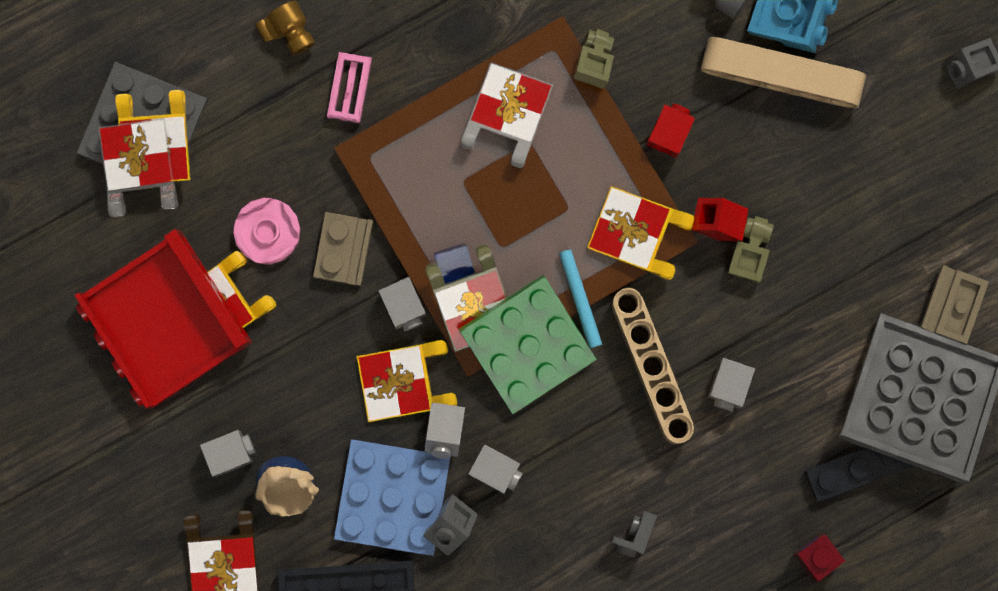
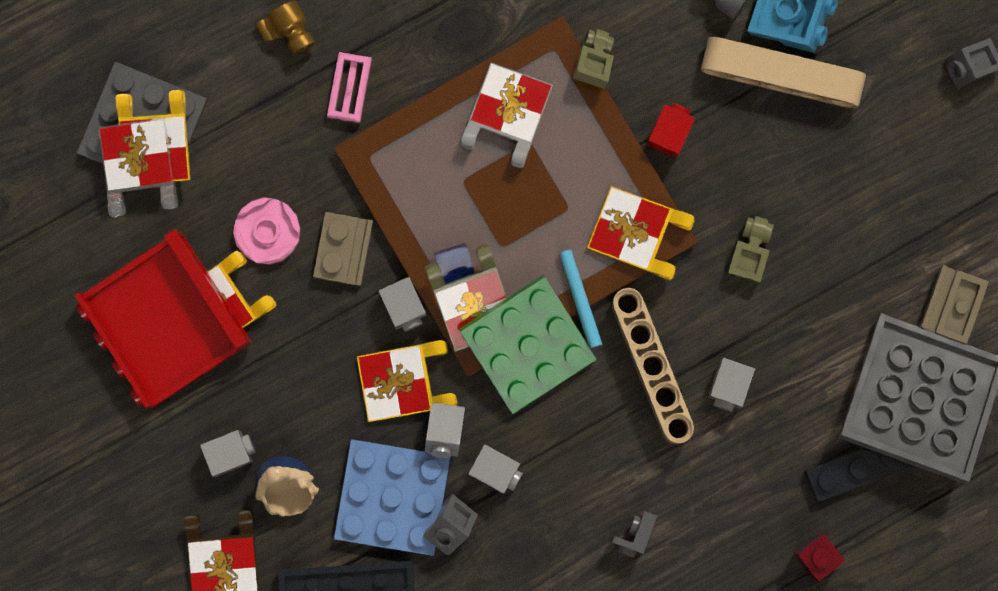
red brick [692,198,749,241] -> none

